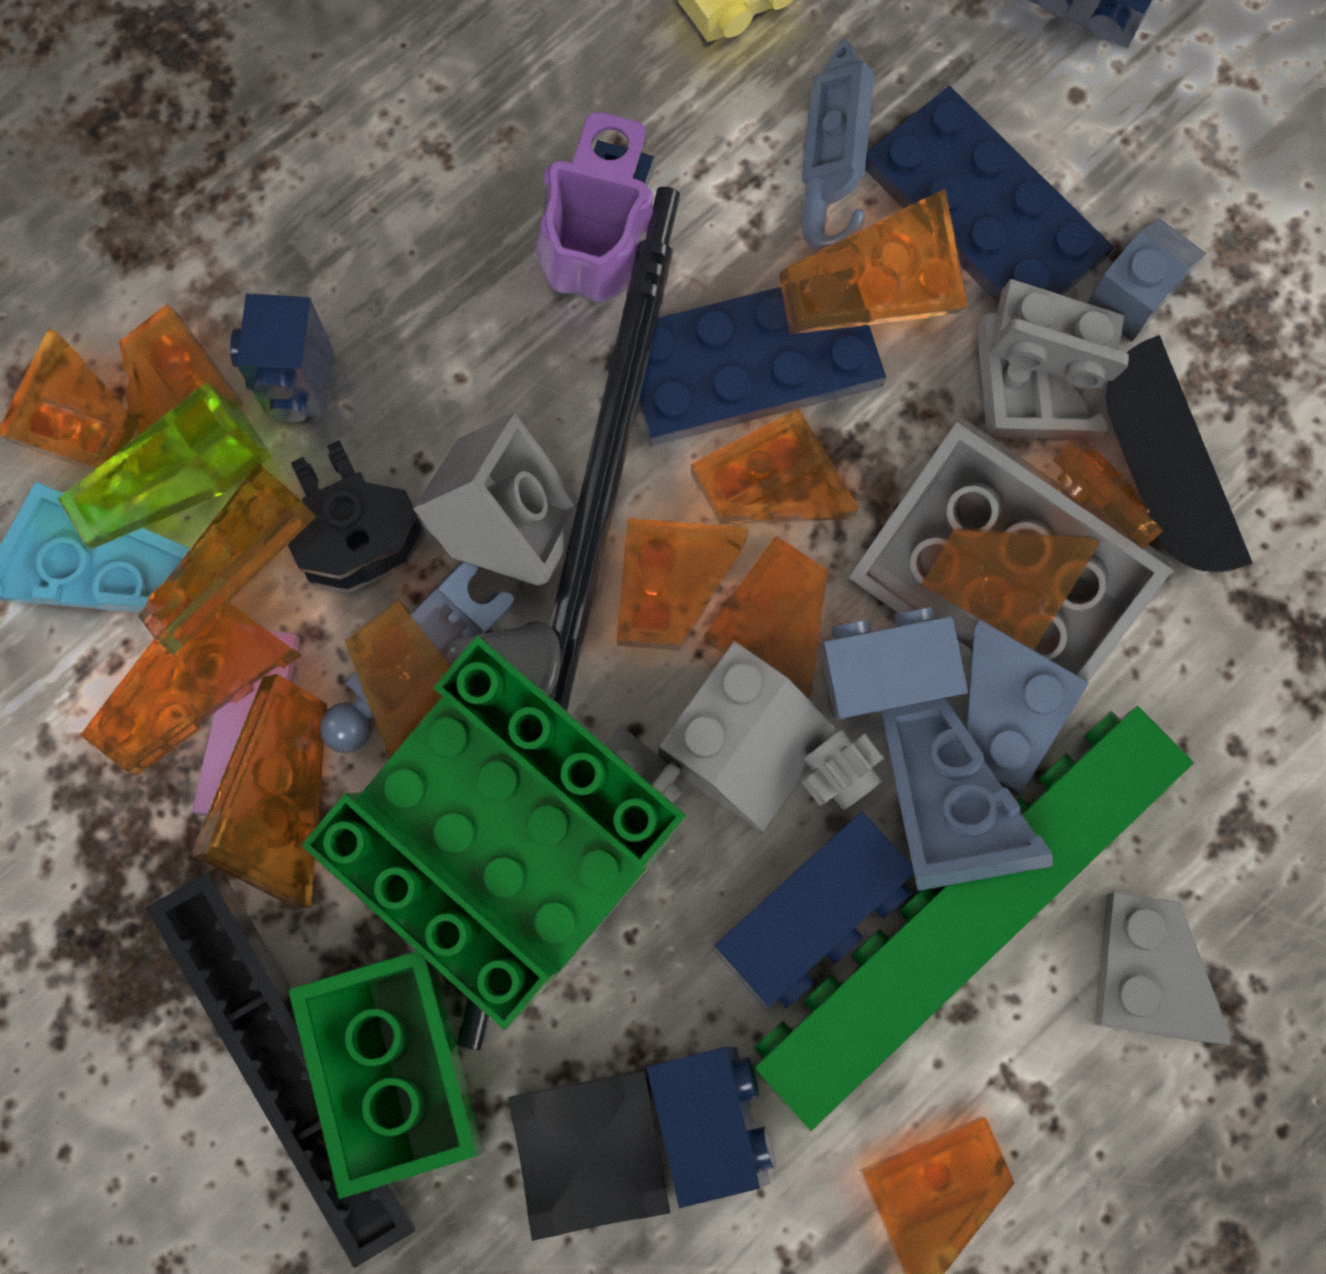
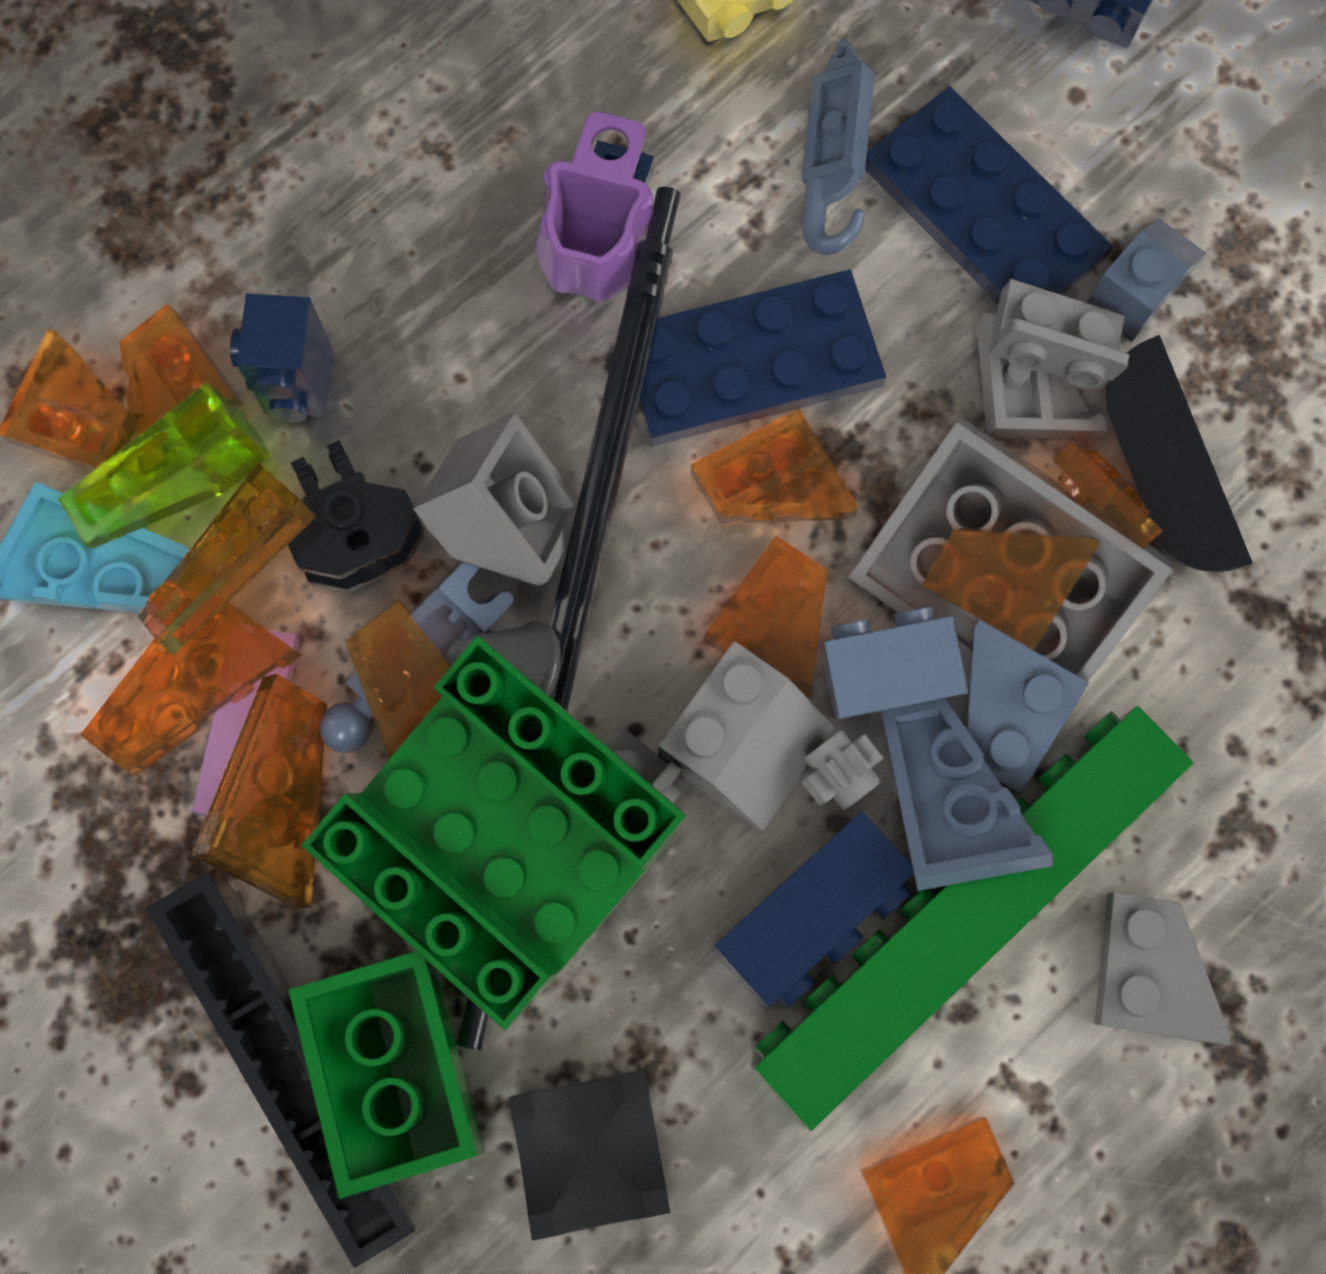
clear orange wing [617,518,748,651] -> none
dark blue brick [647,1047,776,1209] -> none
clear orange wing [779,189,967,334] -> none

